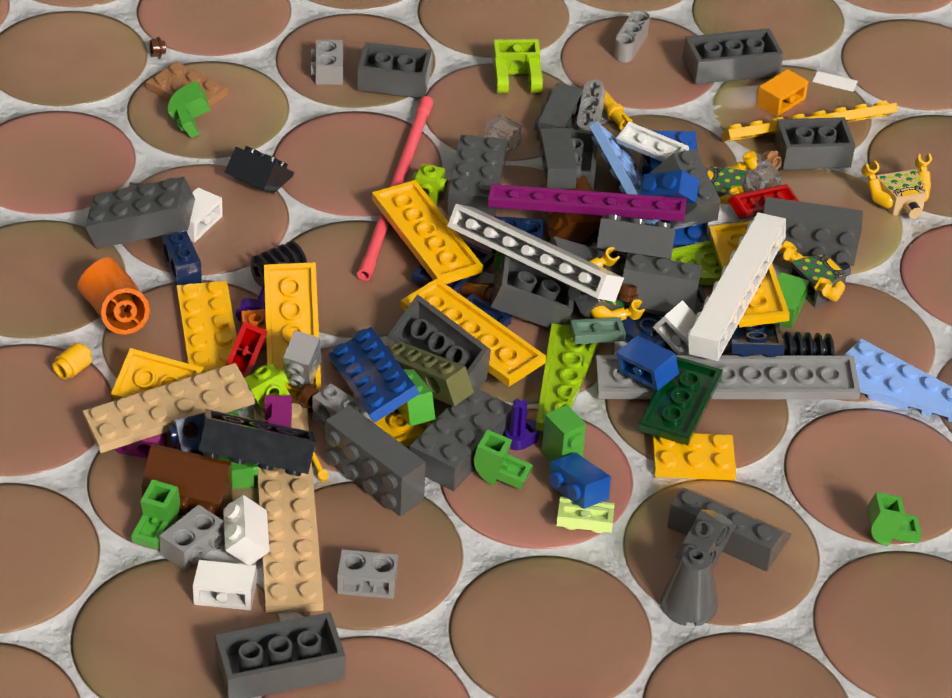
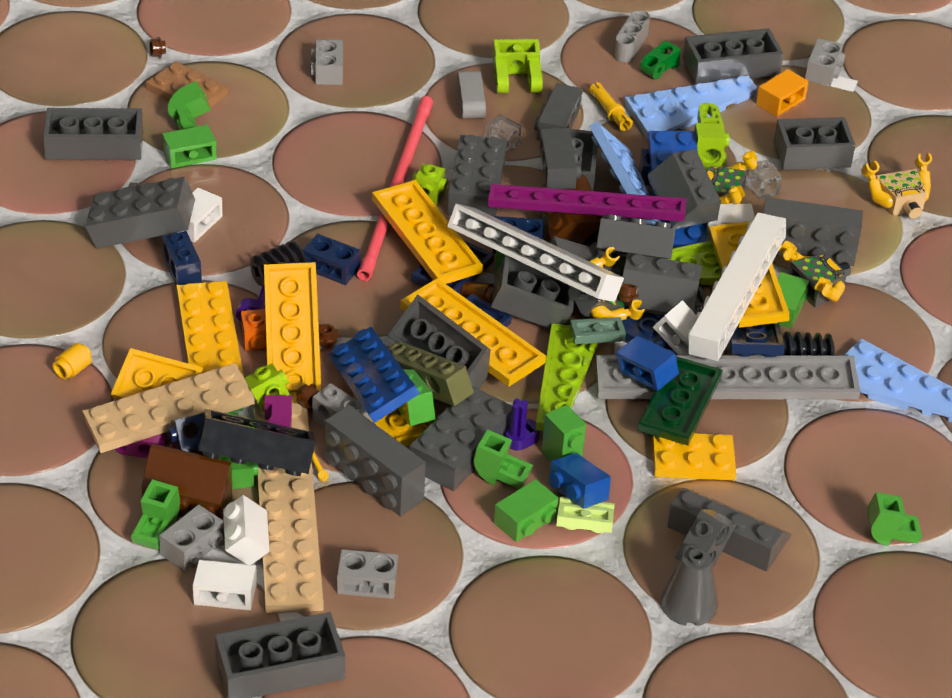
orange brick [77,257,150,335] -> none
black slope [224,146,294,194] -> none
red slope [225,322,268,378] -> none
light grey brick [283,330,321,387] -> none
dark grey brick [357,42,432,98] -> none
light grey beam [577,79,606,131] -> none
white tile [616,122,689,162] -> none
blue brick [640,170,699,204] -> none
yellow plate [721,101,898,143] -> none
red tile [728,184,799,220] -> none
medium nougat plate [761,150,782,173] -> none
none -> dark grey brick [43,108,143,161]
none -> bright green brick [162,125,217,169]
none -> dark blue brick [303,234,361,285]
none -> reddish brown plate [319,324,339,347]
none -> light grey beam [457,71,486,119]
none -> bright green brick [494,479,558,542]
none -> light blue wing [624,76,758,140]
none -> green leg [640,40,681,79]
none -> lime brick [694,103,729,171]
none -> light grey brick [805,38,846,86]

